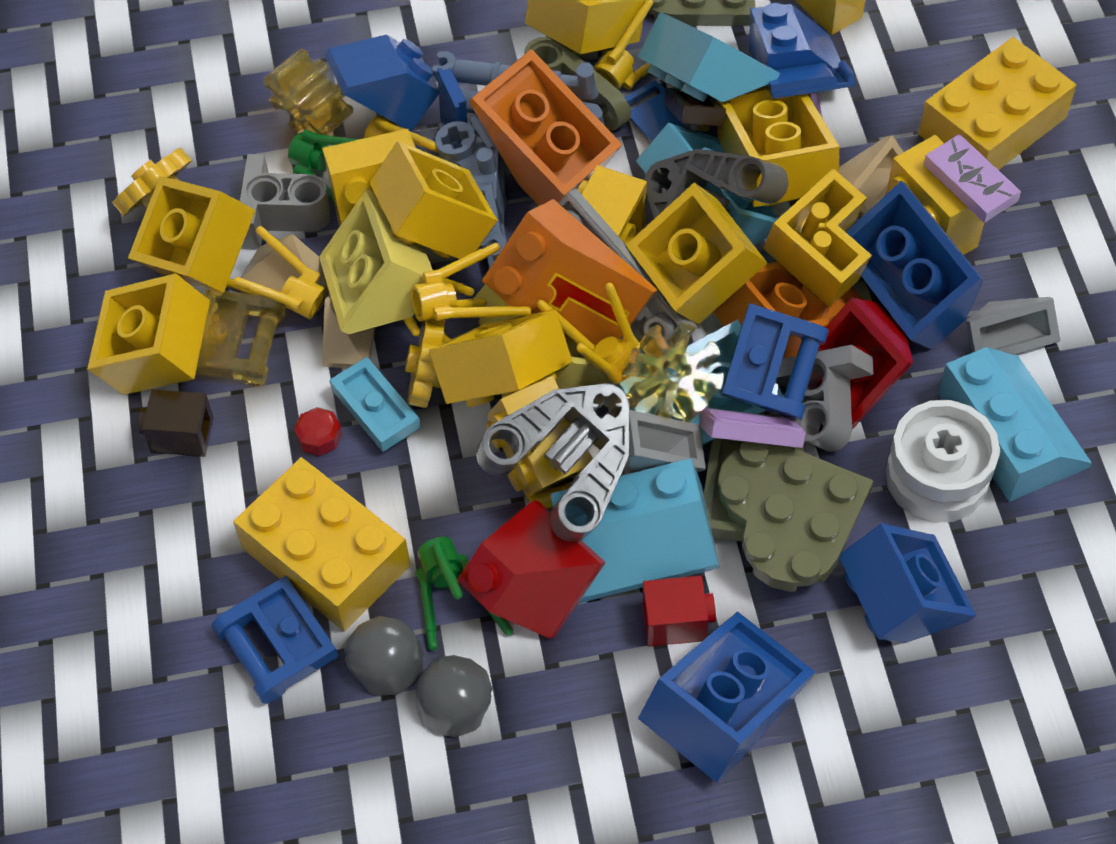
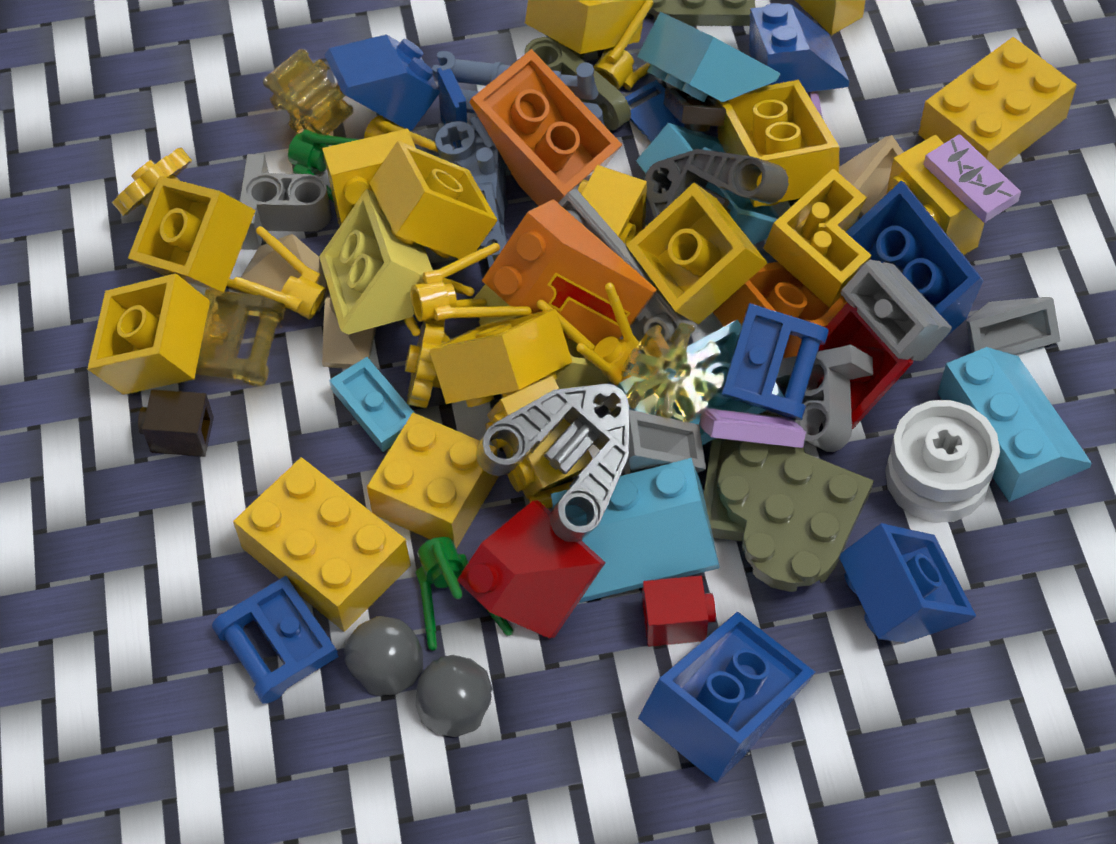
red tile [294,407,342,456] -> none
blue piece [766,60,856,99] -> none
none -> yellow brick [367,413,499,549]
none -> light grey brick [841,260,952,361]

